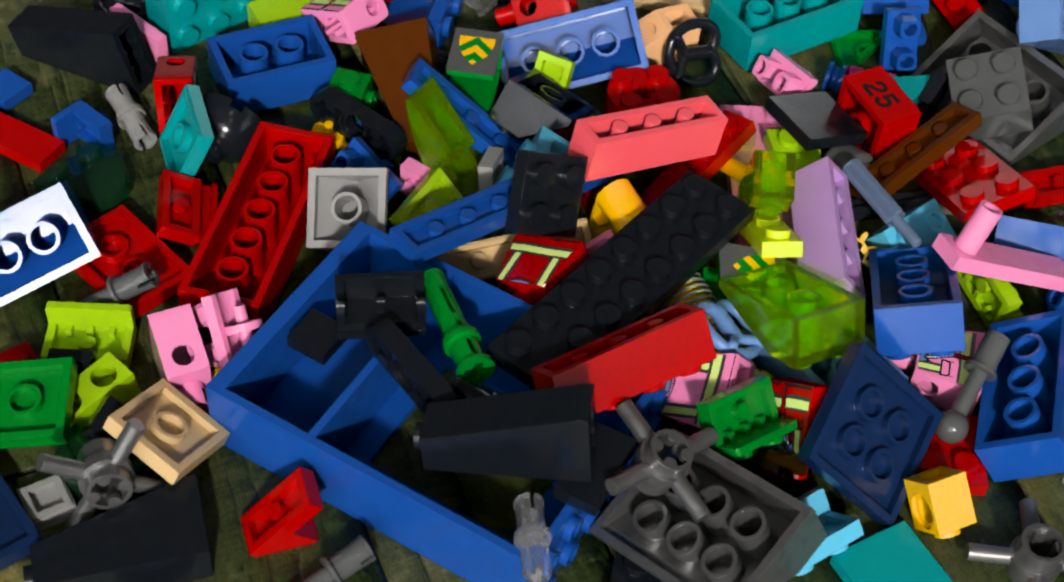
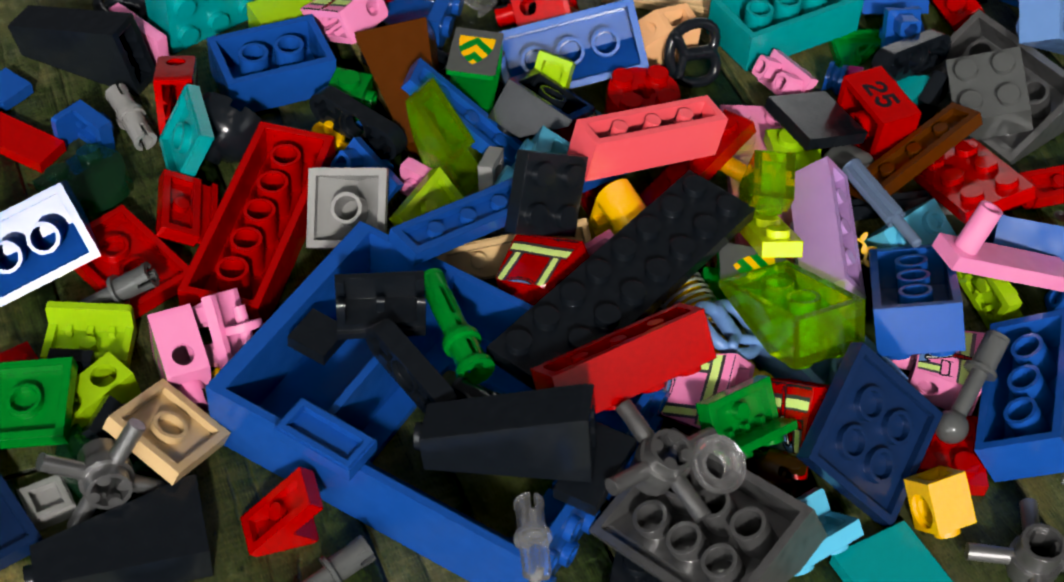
none -> blue tile [273,397,377,481]
none -> clear piece [691,434,746,495]
none -> black beam [871,29,951,81]

